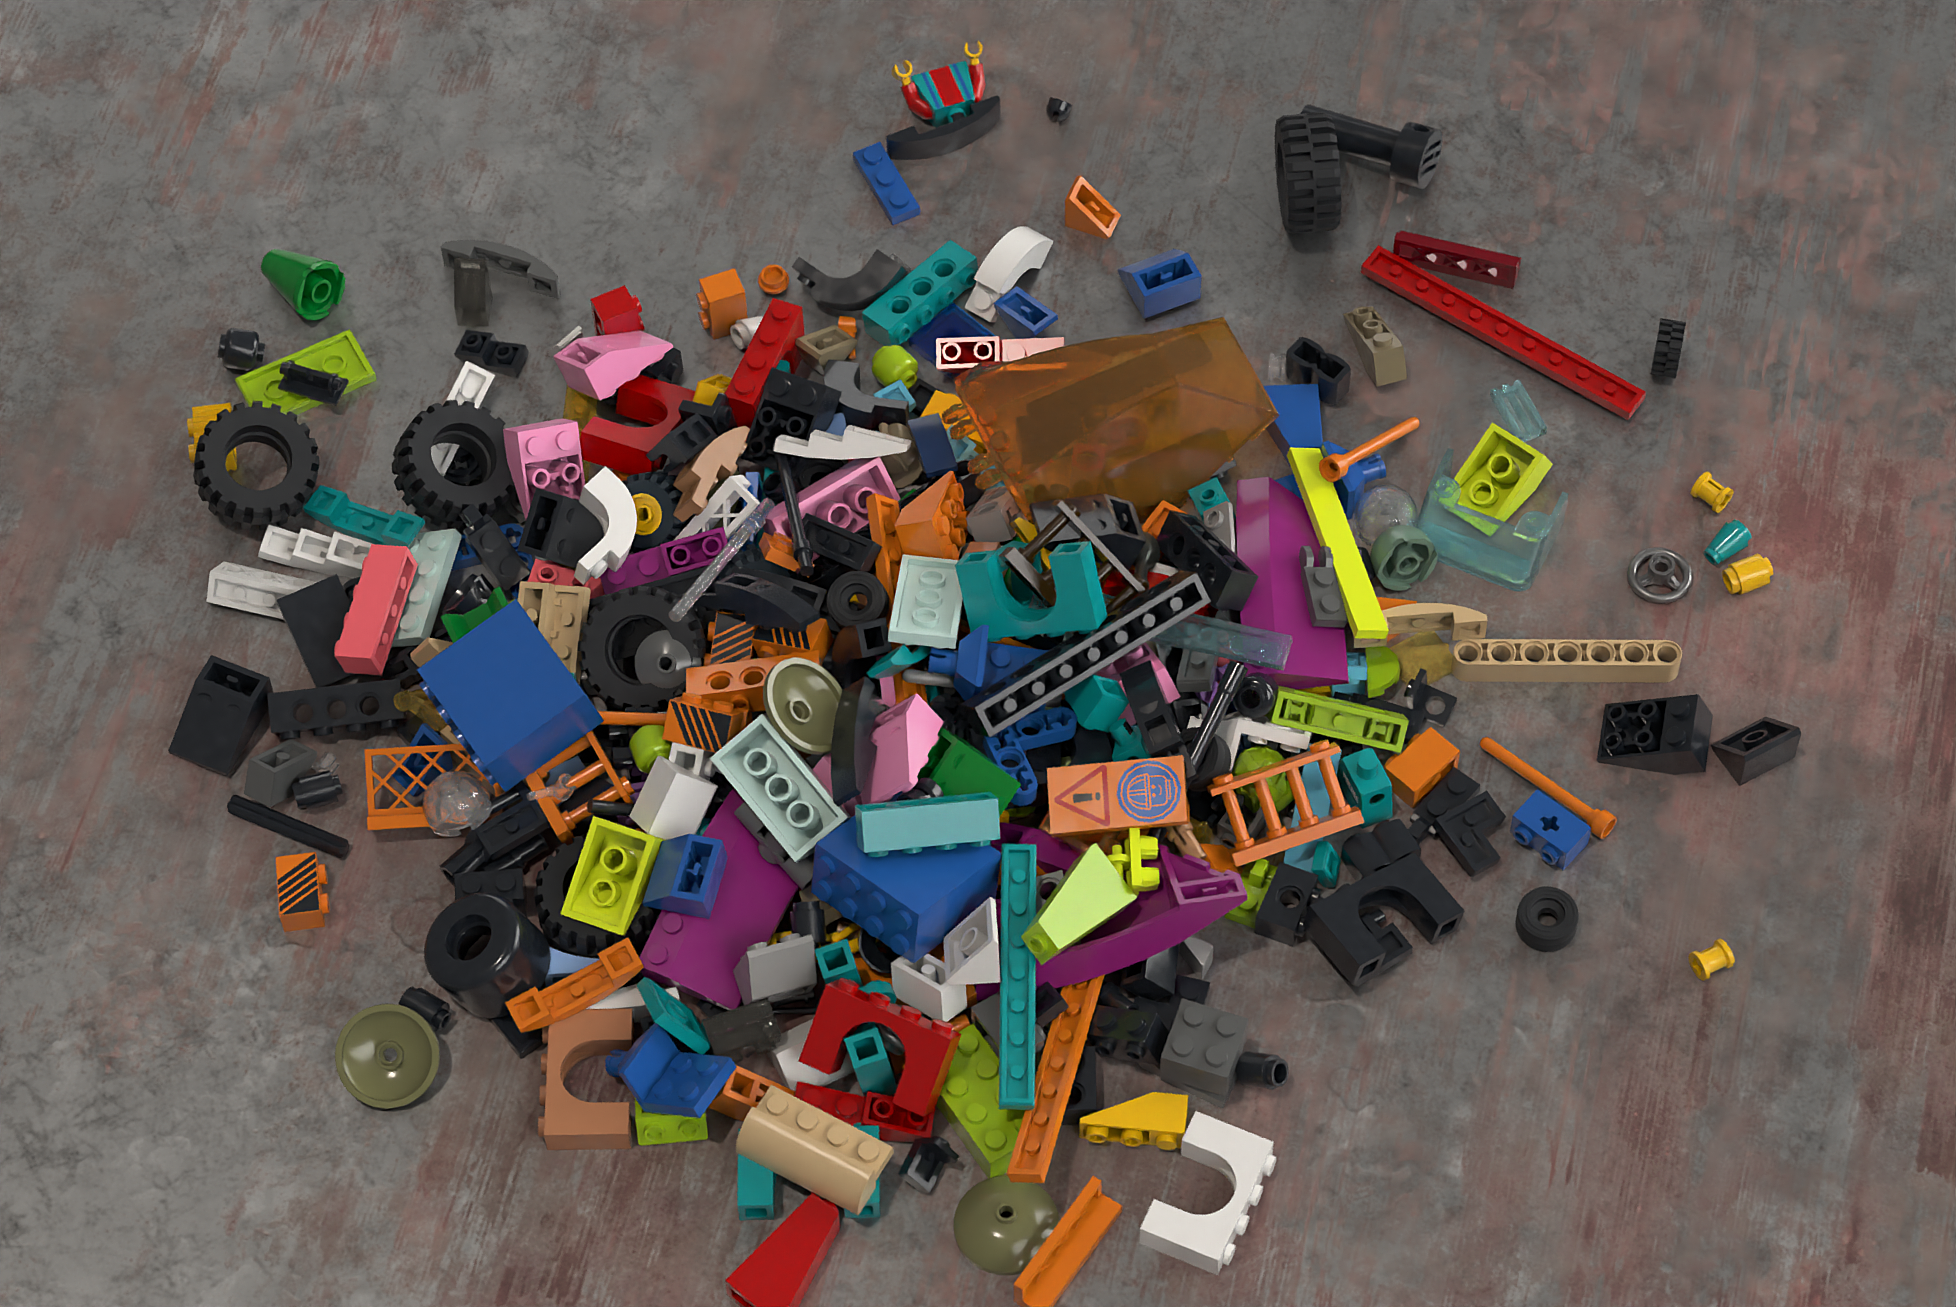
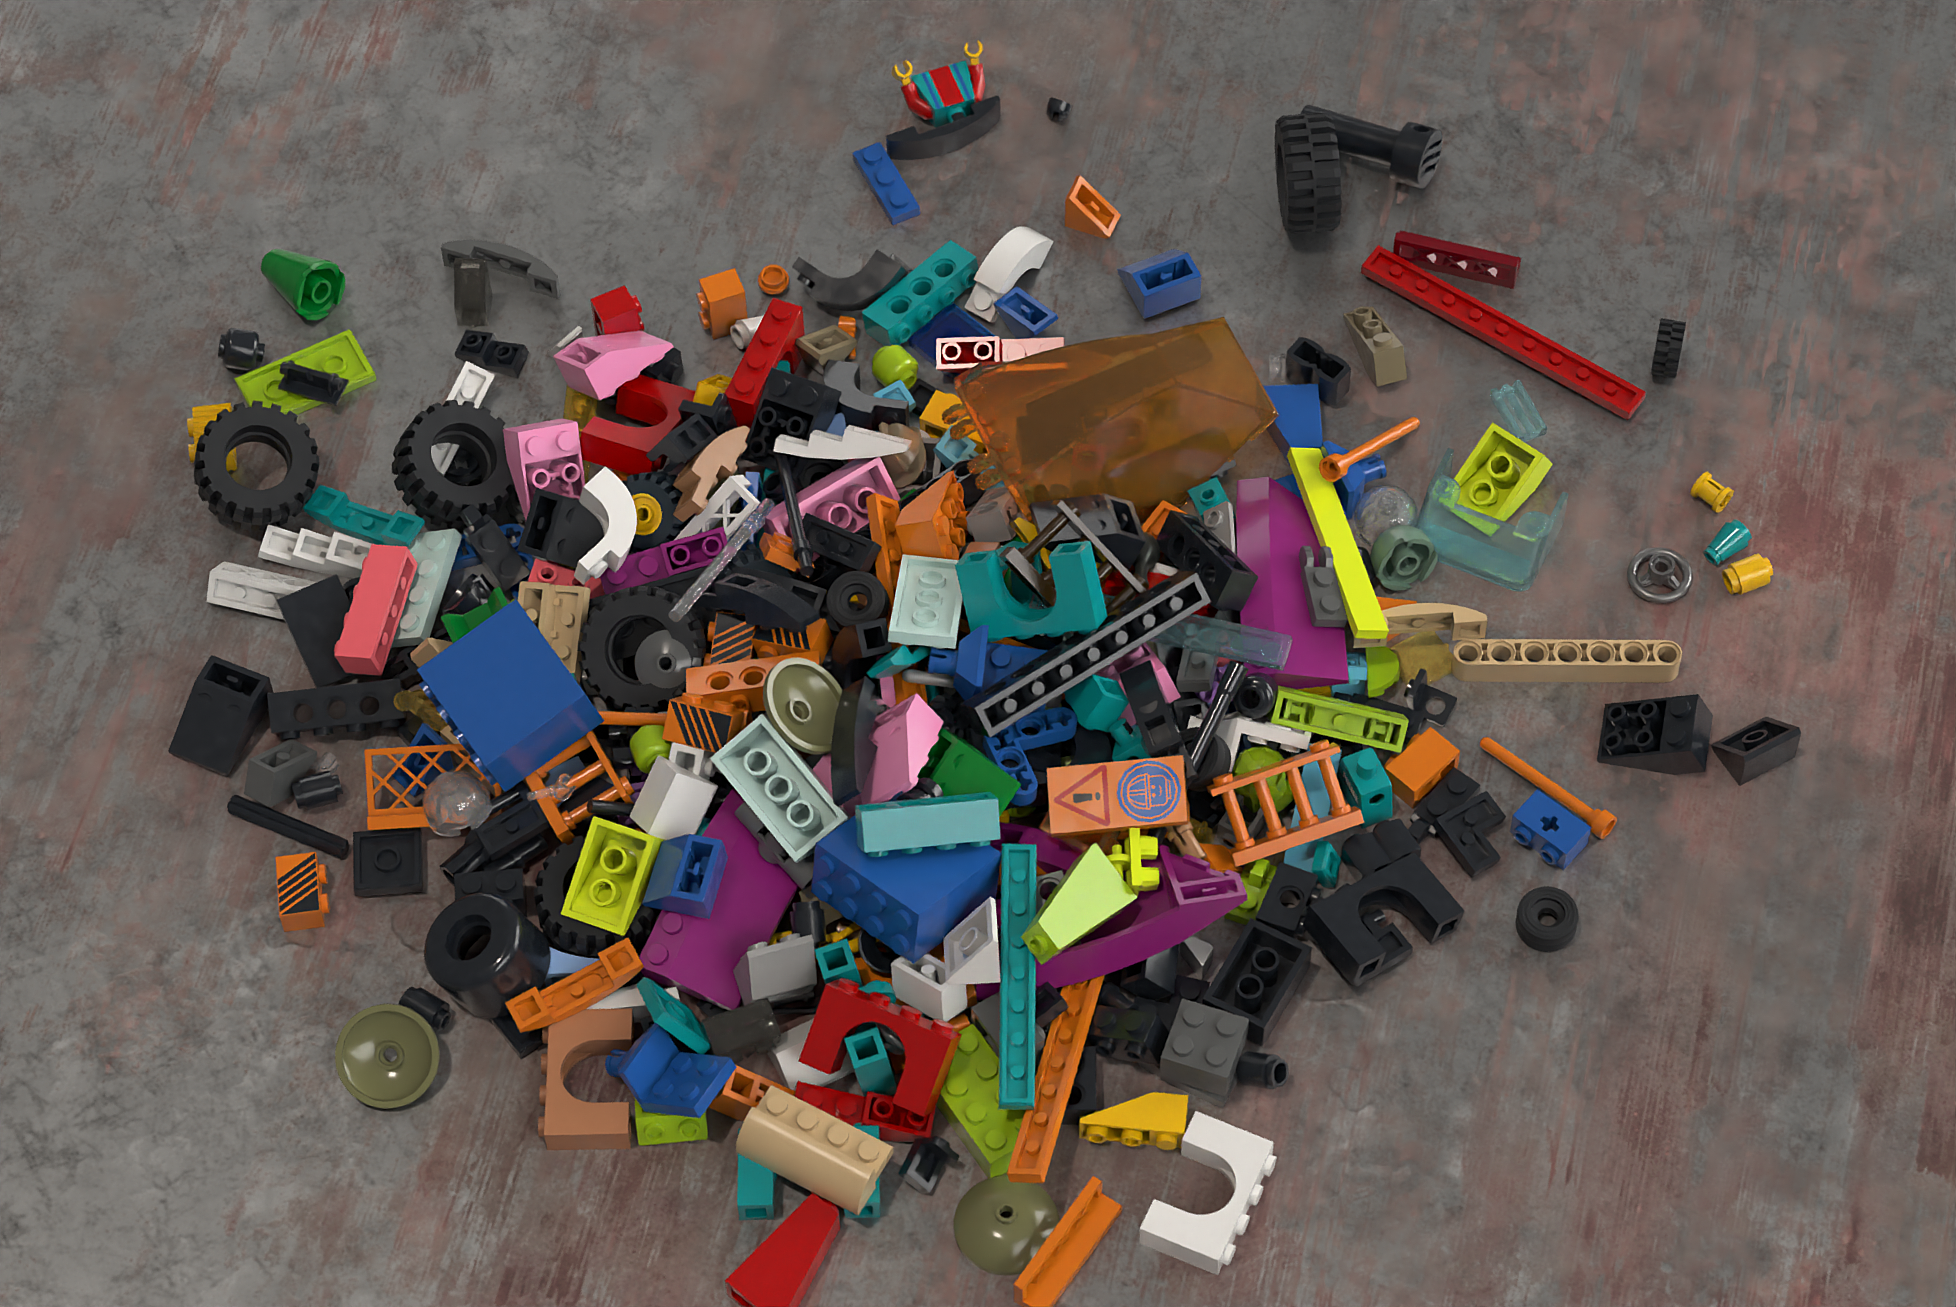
dark blue slope [907,413,958,478] -> none
yellow bush [1688,939,1735,981] -> none
none -> black plate [353,827,423,896]
none -> black brick [1202,918,1312,1047]

